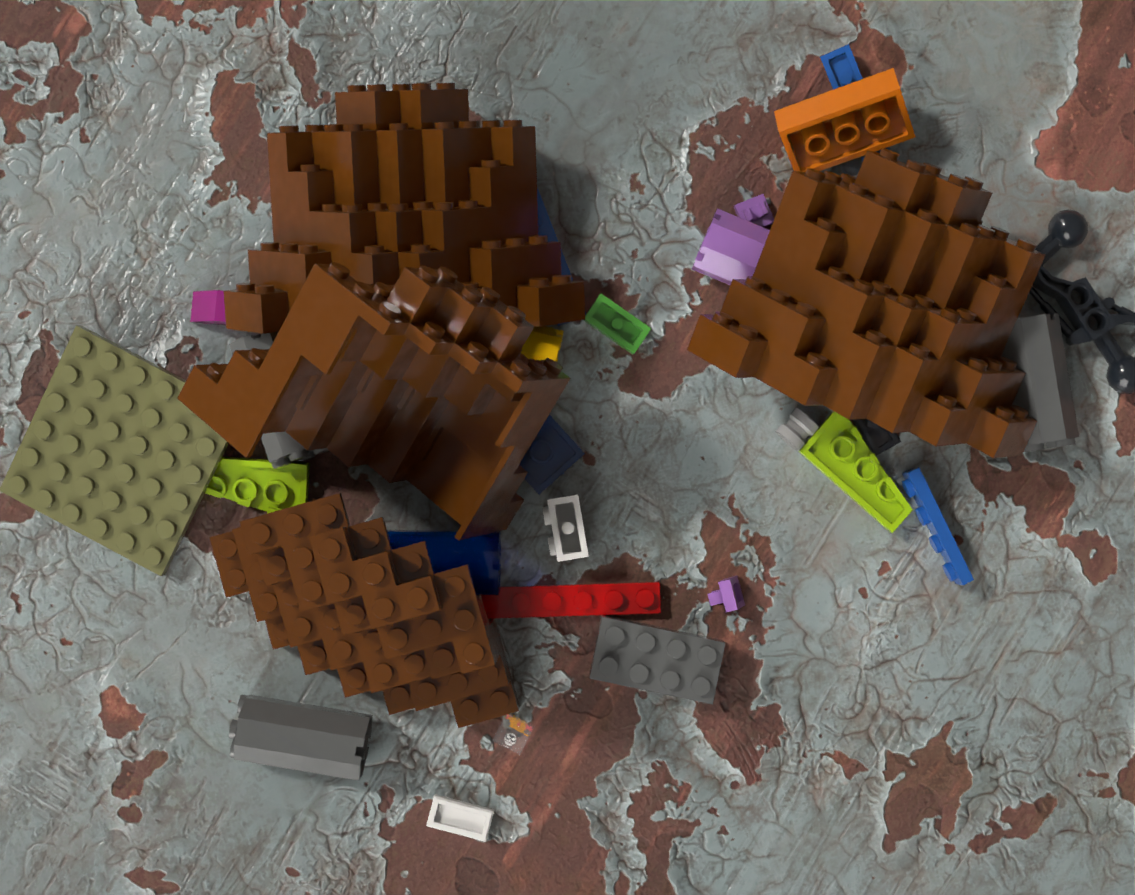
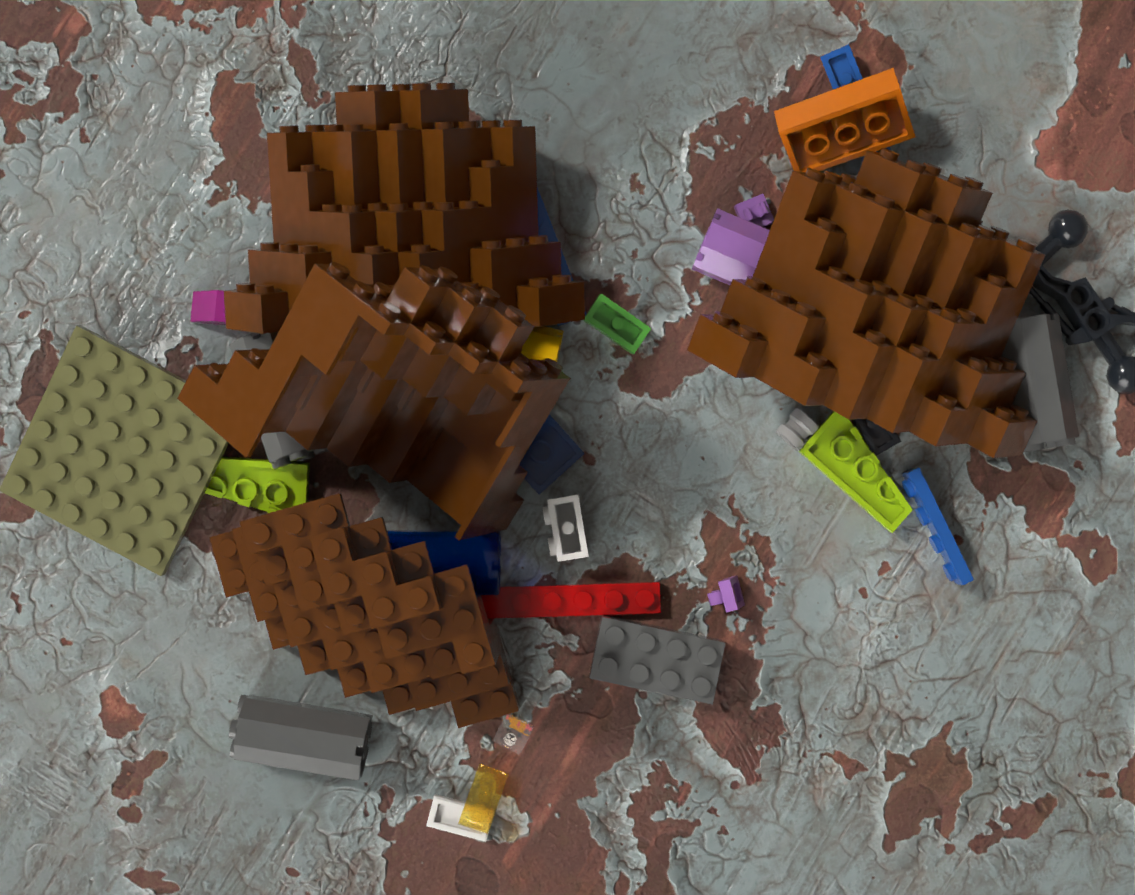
none -> clear yellow plate [458,764,509,835]

